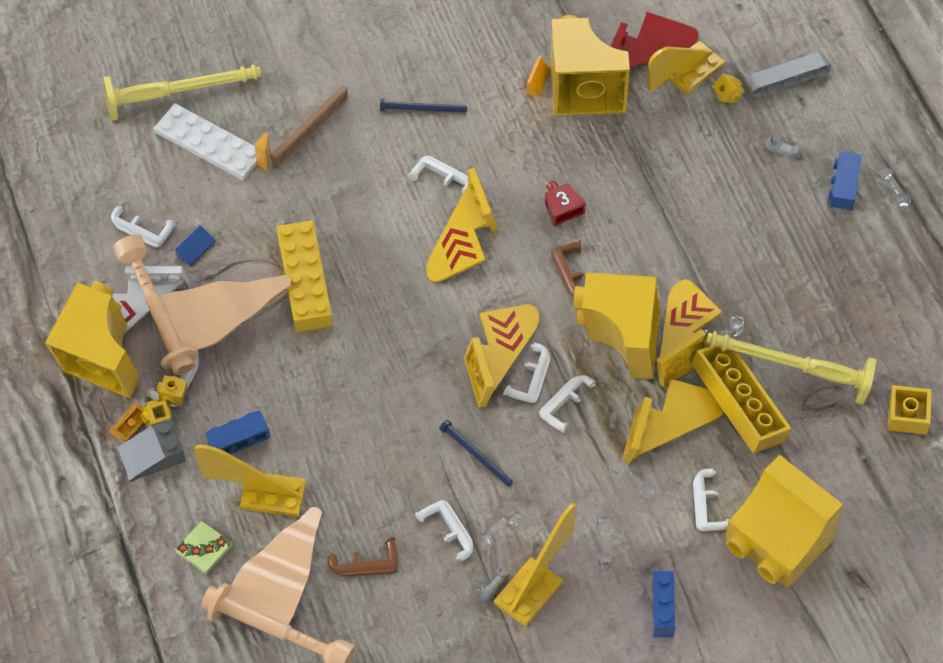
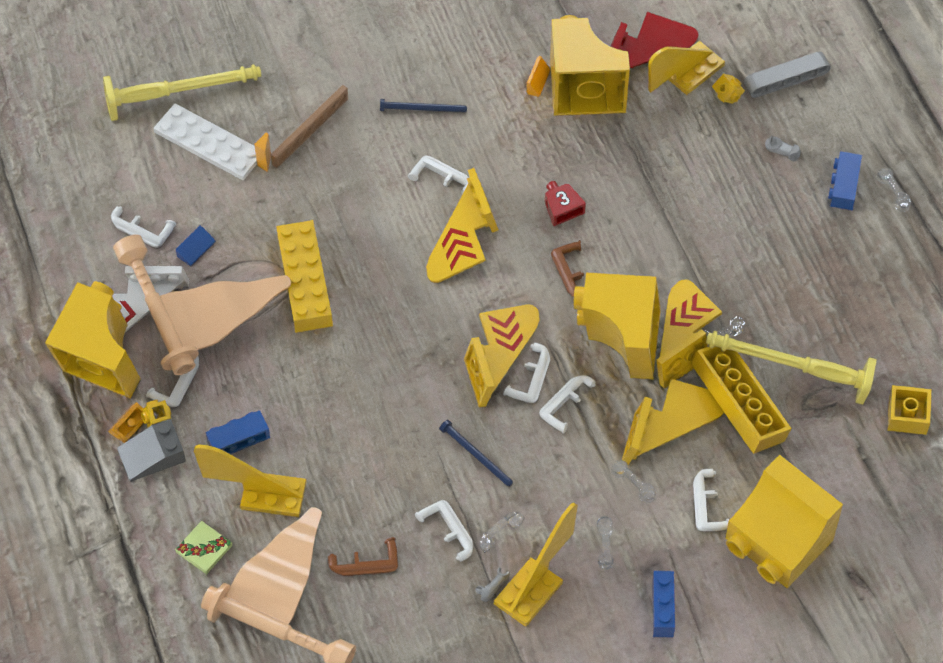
yellow brick [156,375,187,406] -> none

